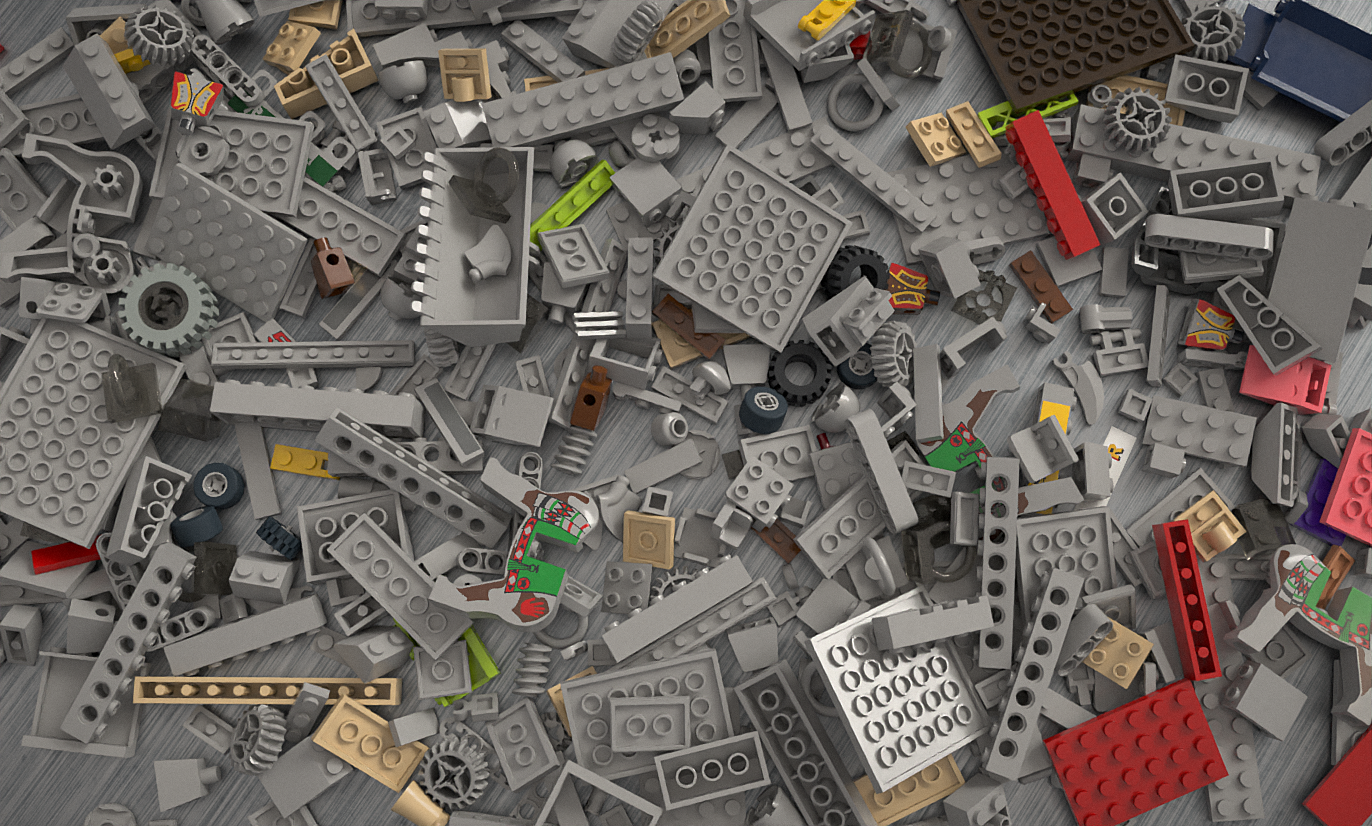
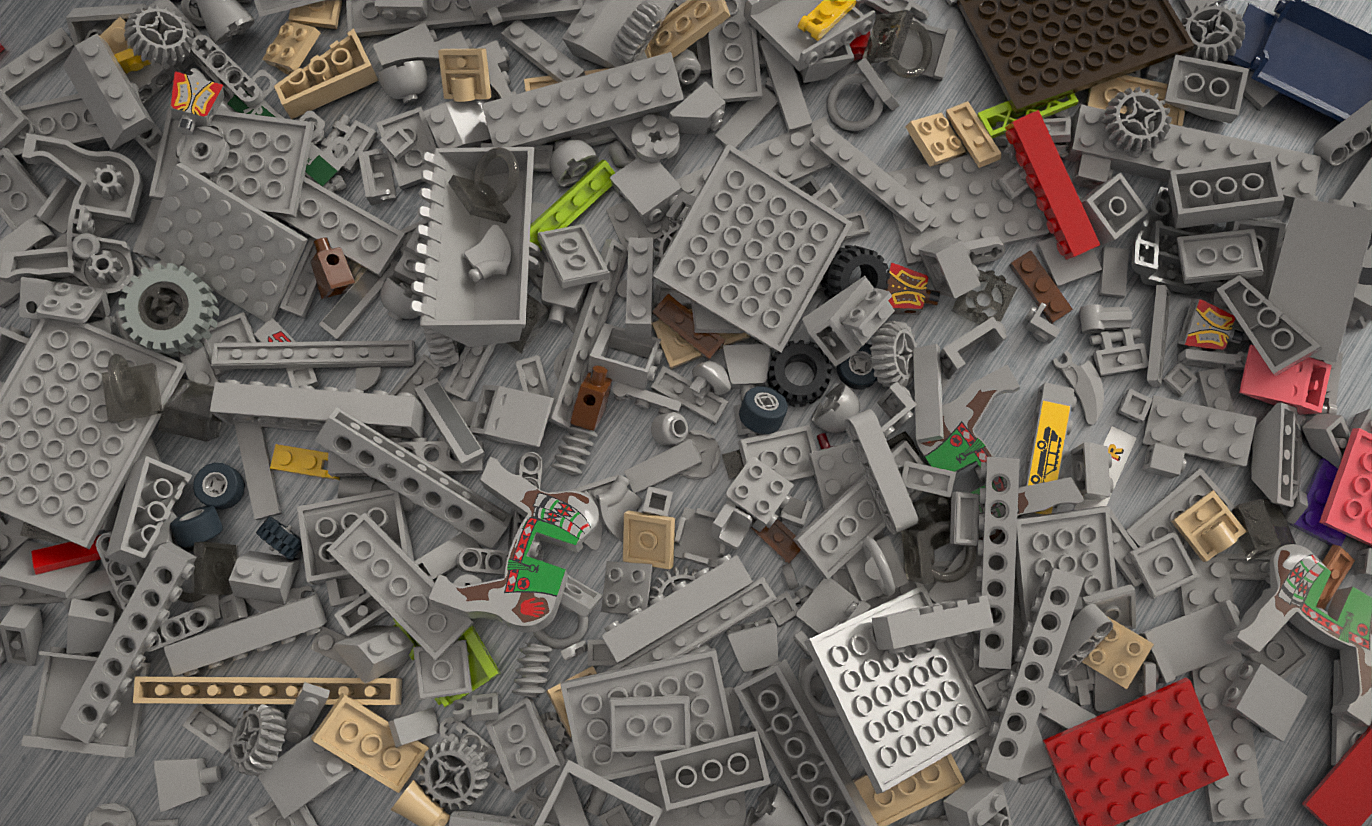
light grey tile [305,54,378,153] -> none
light grey tile [572,311,626,340] -> none
light grey tile [928,26,951,52] -> none
light grey bracket [1007,414,1079,483] -> none
light grey plate [1088,85,1112,108] -> none
light grey beam [1145,214,1274,260] -> none
red brick [1152,519,1222,681] -> none

